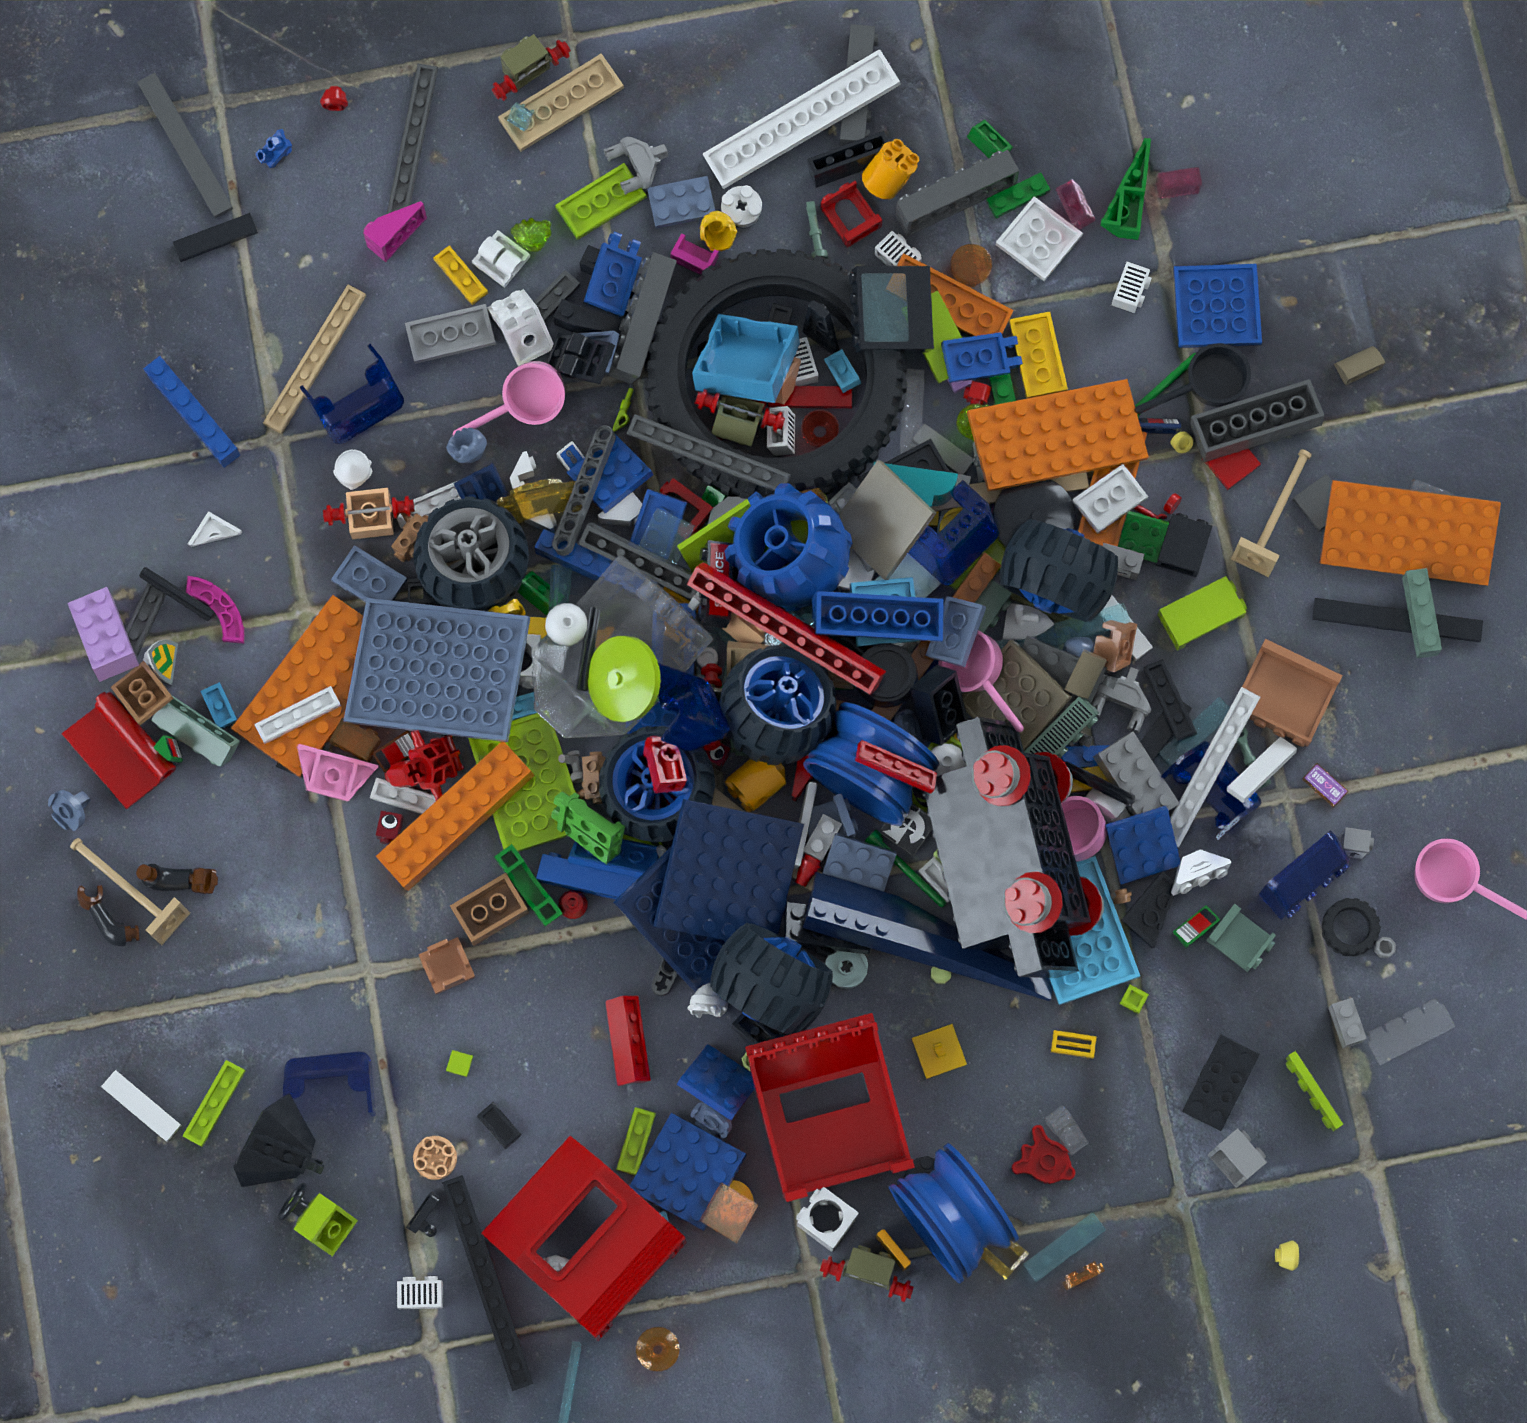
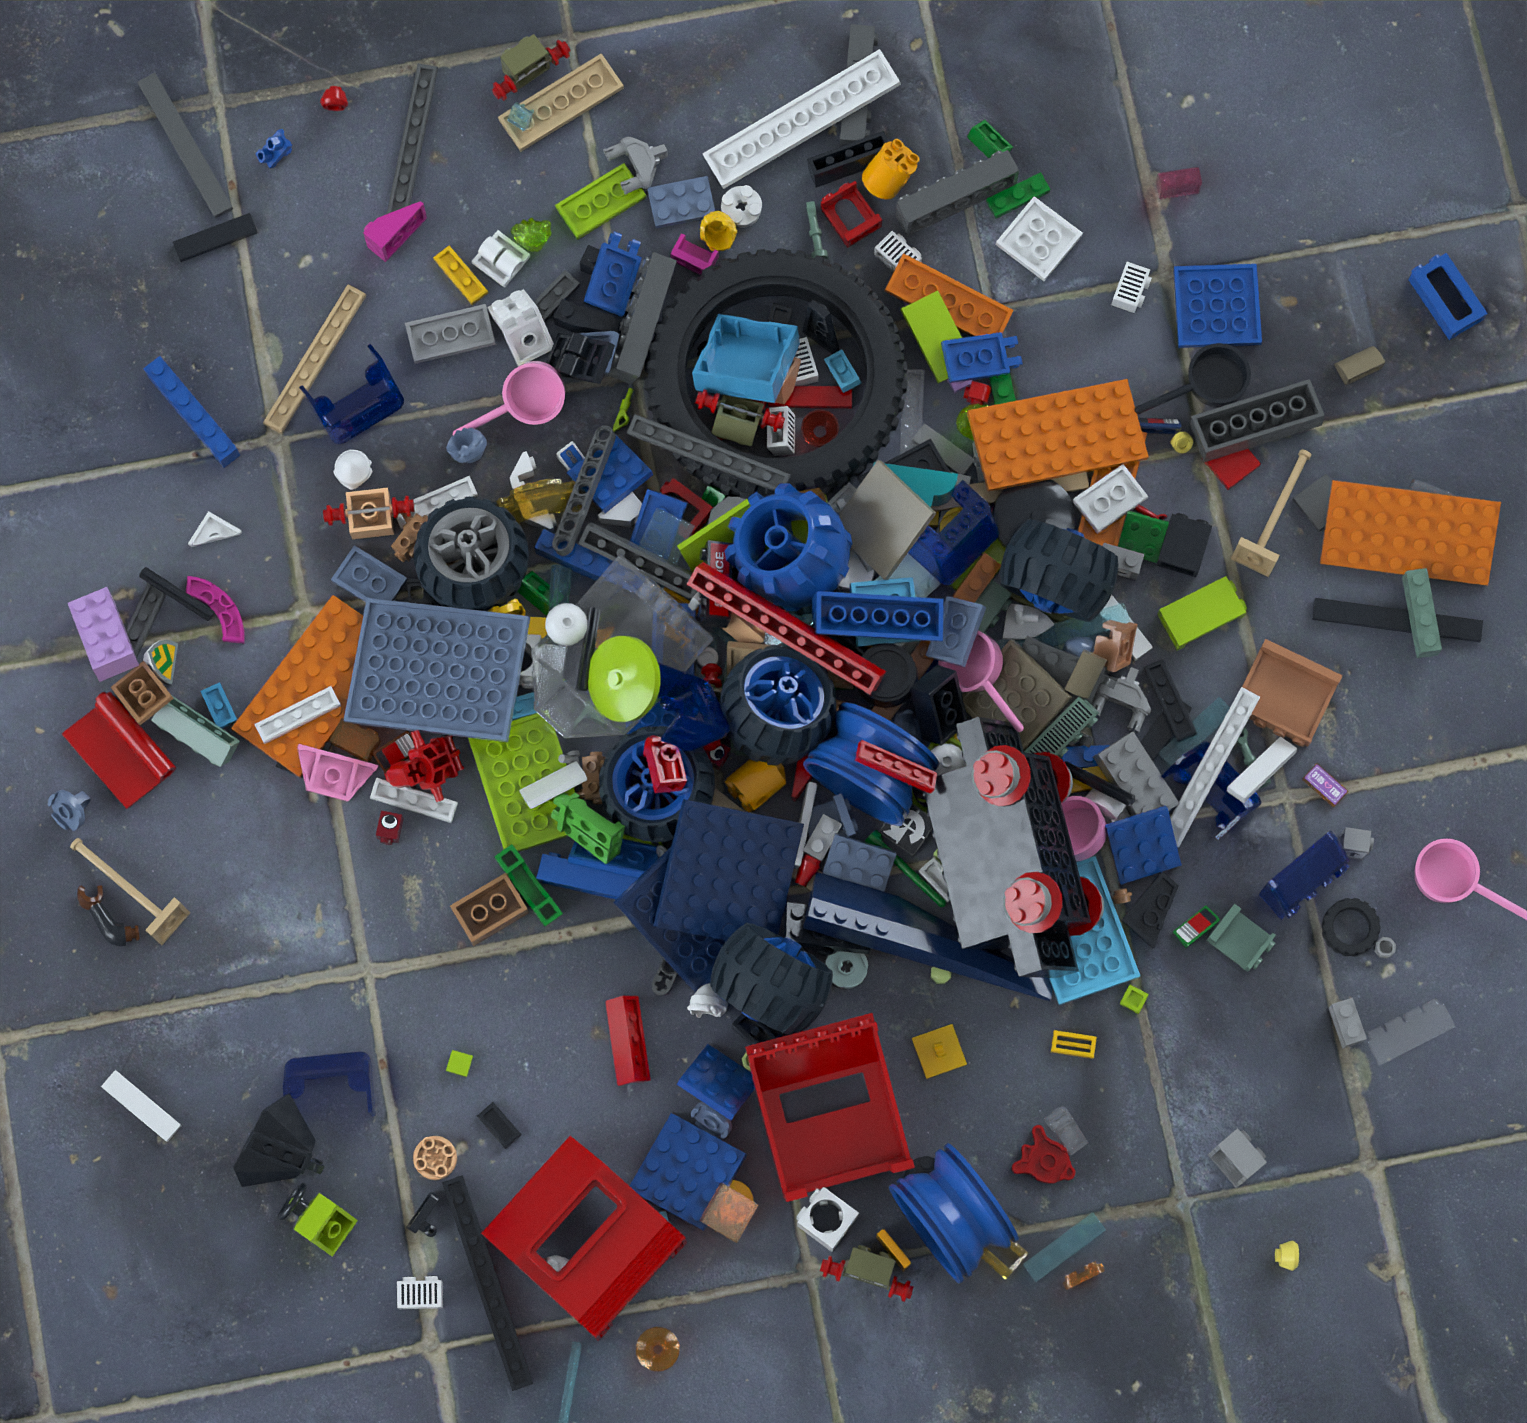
piece [136,864,218,894] -> none
green slope [154,735,183,763] -> none
lime plate [183,1060,246,1147] -> none
orange brick [376,742,535,891] -> none
nougat panel [419,937,475,995] -> none
dark blue slope [454,463,512,507] -> none
red cone [558,890,588,919] -> none
lime tile [616,1107,656,1176] -> none
panel [849,266,934,353] -> none
clear orange tile [950,244,992,287] -> none
yellow plate [1009,312,1068,399] -> none
clear pink brick [1056,180,1095,229] -> none
green wedge [1100,138,1151,240] -> none
green piece [1135,353,1196,419] -> none
red tile [1163,493,1182,515] -> none
white slope [1171,850,1232,896] -> none
black plate [1182,1034,1260,1131] -> none
lime plate [1286,1051,1344,1131] -> none
none -> white tile [519,761,587,809]
none -> blue piece [1408,253,1488,340]

